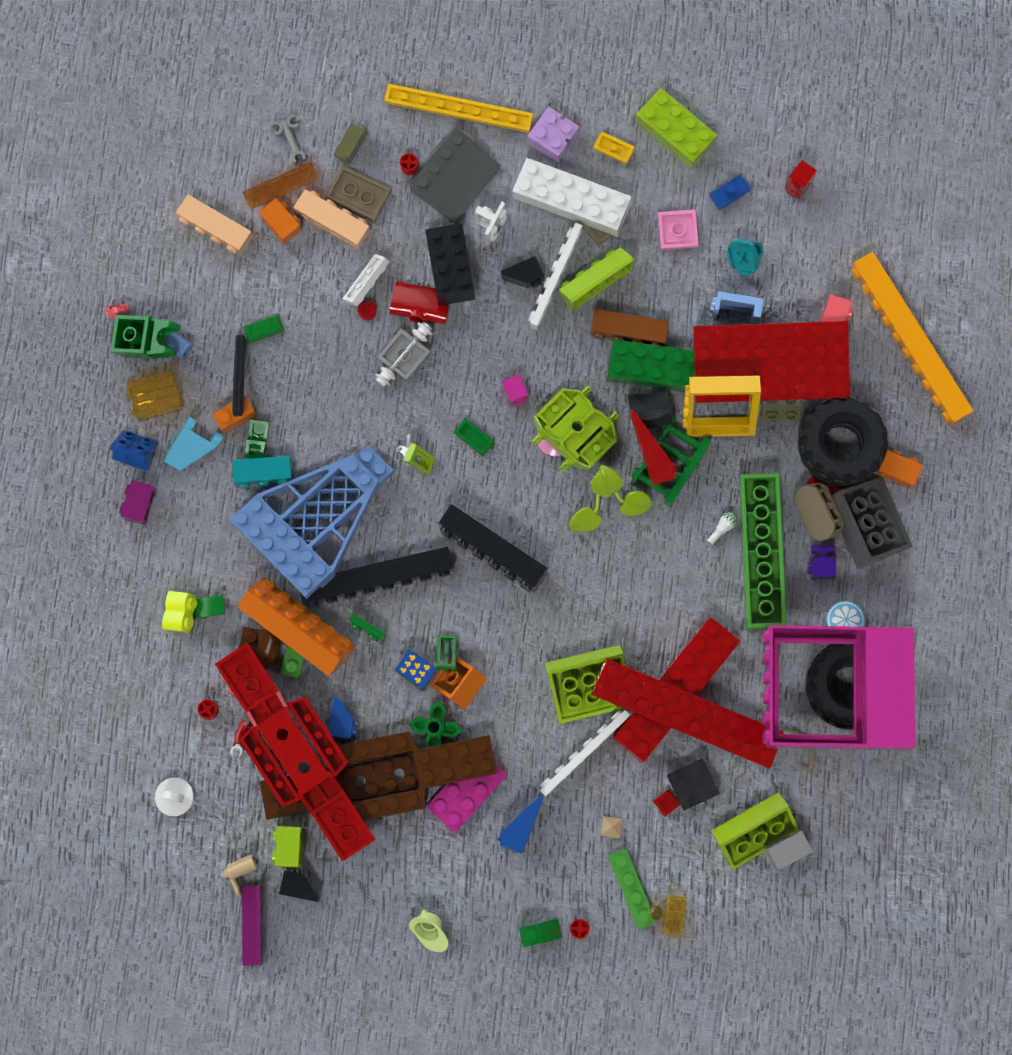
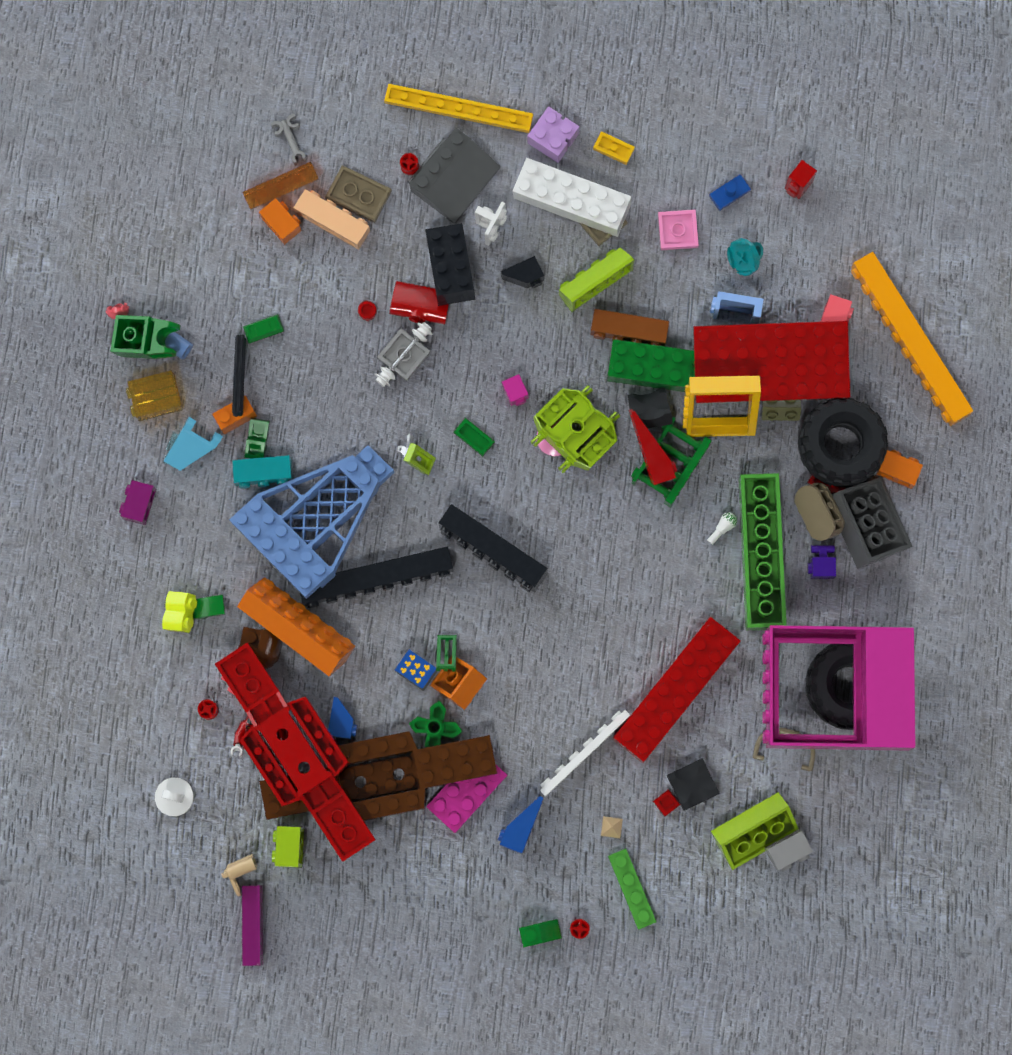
blue bracket [110,431,158,471] -> none
light nougat brick [176,194,253,255] -> none
black slope [279,868,320,902] -> none
bright green plate [280,645,305,679] -> none
olive panel [333,123,368,165] -> none
white plate [342,254,389,307] -> none
green plate [349,614,387,642] -> none
yellowish green piece [409,909,449,952] -> none
white plate [528,223,583,330] -> none
lime slope [545,645,626,724] -> none
lime plant [569,465,653,532] -> none
red plate [591,658,784,769] -> none
lime brick [635,88,717,169] -> none
clear yellow plate [647,895,687,937] -> none
dish [826,601,865,627] -> none

